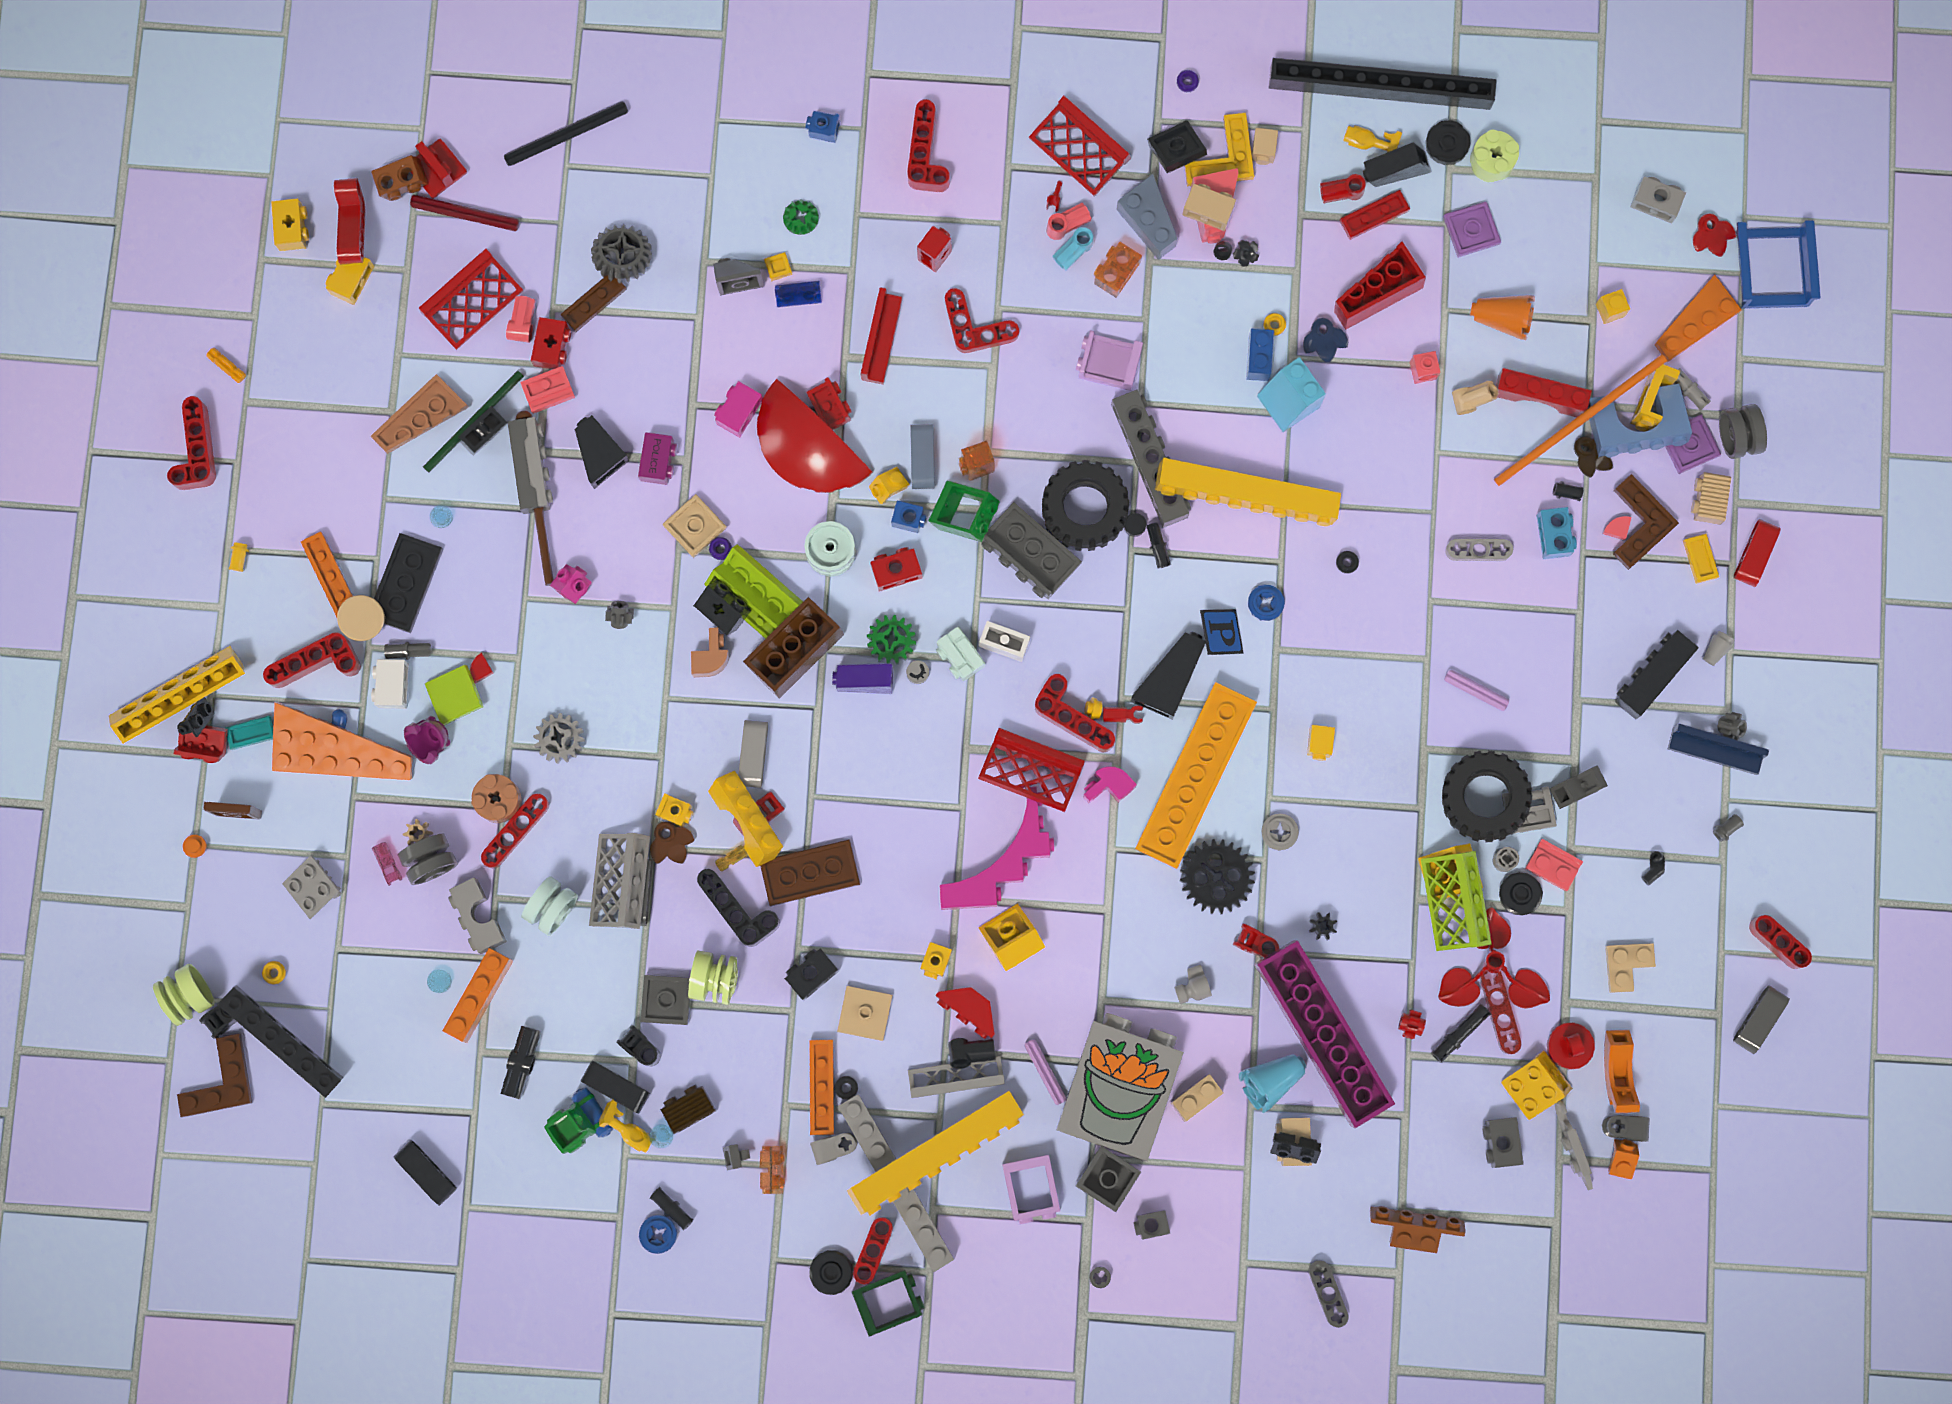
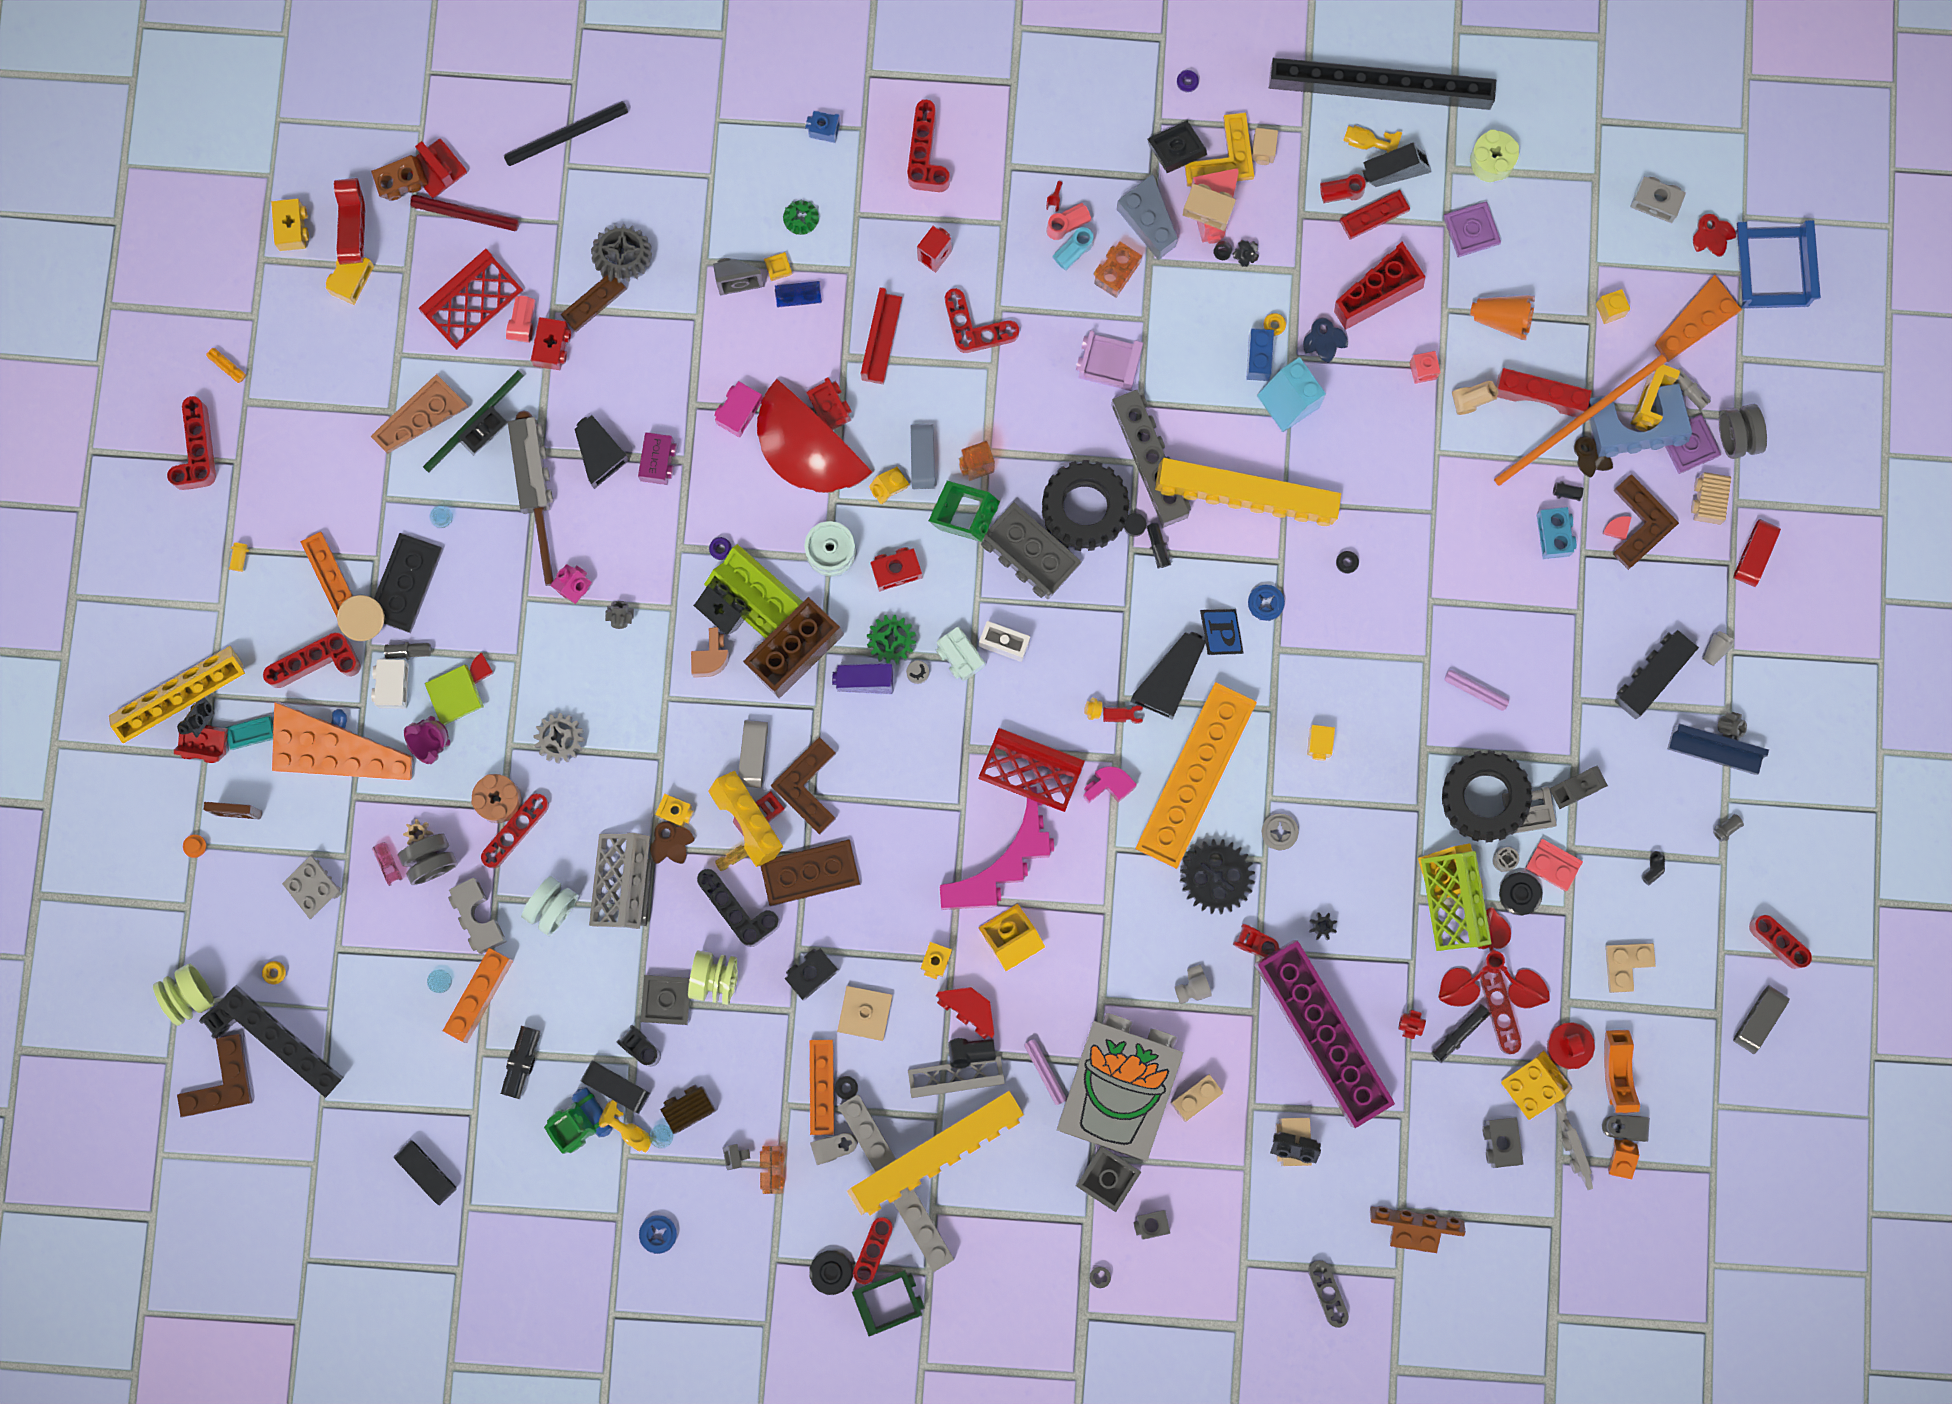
coral plate [520,366,575,414] -> none
black pin [650,1187,694,1231] -> none
tan plate [662,494,727,559] -> none
blue brick [891,500,927,533] -> none
lavender window [1002,1155,1060,1225] -> none
red fence [1028,95,1131,197] -> none
red beam [1035,674,1115,753] -> none
medium azure cone [1239,1054,1306,1113] -> none
black tile [1425,120,1471,165] -> none
light grey beam [1445,539,1513,561] -> none
yellow tile [1683,534,1719,584] -> none
none -> reddish brown plate [770,737,836,835]

